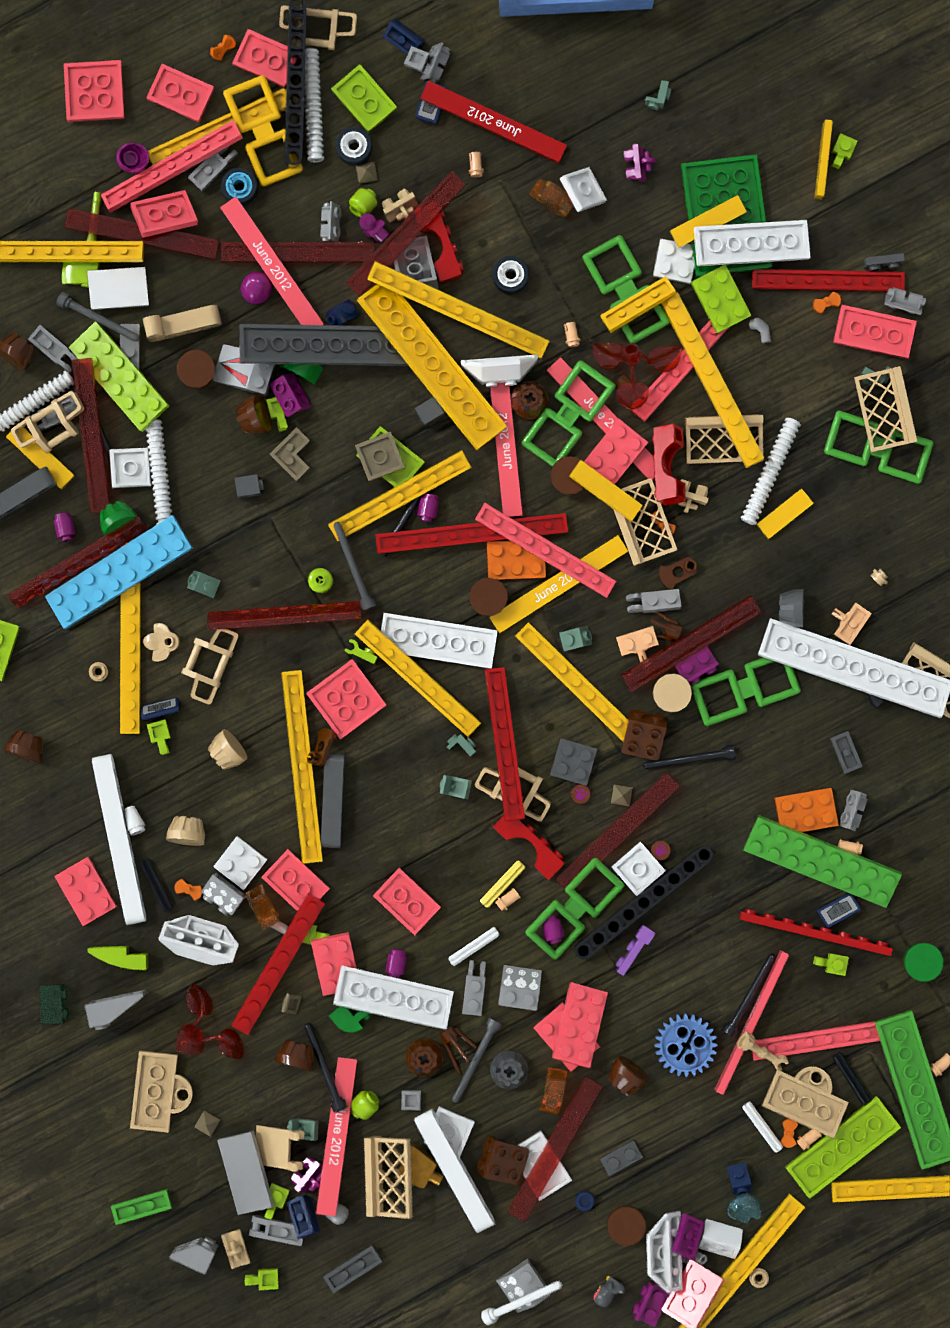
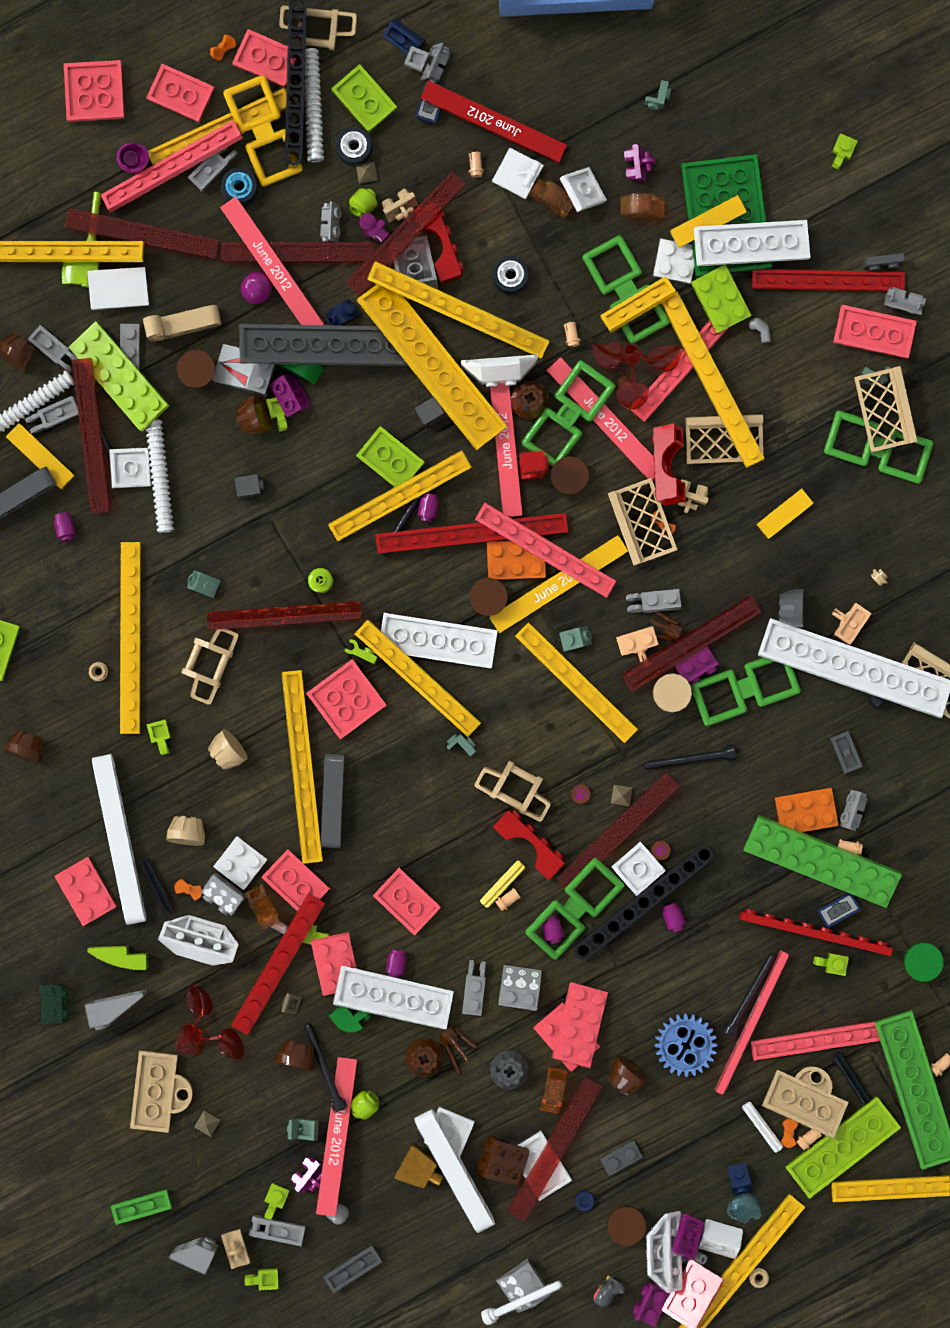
clear red plate [7,516,148,607] -> none
tan bar [11,391,84,453] -> none
medium azure plate [45,515,193,629] -> none
dark grey piece [56,292,140,342] -> none
green piece [100,501,140,540] -> none
white cone [124,806,146,836] -> none
coral plate [130,190,198,238] -> none
slope [141,697,181,720] -> none
tan plate [143,623,180,661] -> none
light grey tile [217,1131,274,1215] -> none
tan flag [256,1125,304,1172] -> none
dark tan plate [270,427,310,482] -> none
dark blue slope [287,1195,320,1239] -> none
reddish brown piece [307,728,336,766] -> none
dark grey piece [334,522,376,611] -> none
dark tan plate [355,432,404,482] -> none
tan fence [364,1136,412,1218] -> none
light grey tile [401,1090,421,1110] -> none
sand green bracket [440,775,472,799] -> none
white axle [448,927,499,966] -> none
dark grey piece [452,1017,503,1103] -> none
red plate [485,667,525,822] -> none
dark grey plate [550,738,597,786] -> none
yellow tile [569,460,643,522] -> none
coral plate [584,418,649,485] -> none
medium lavender plate [616,924,656,976] -> none
reddish brown bracket [621,710,667,760] -> none
reddish brown piece [659,556,697,590] -> none
tan piece [737,1031,789,1071] -> none
white piece [741,418,801,525] -> none
orange piece [813,292,841,314] -> none
yellow tile [814,119,833,200] -> none
none -> white plate [492,148,543,199]
none -> red arch [519,450,549,481]
none -> clear orange brick [621,193,664,219]
none -> magenta brick [662,902,686,933]

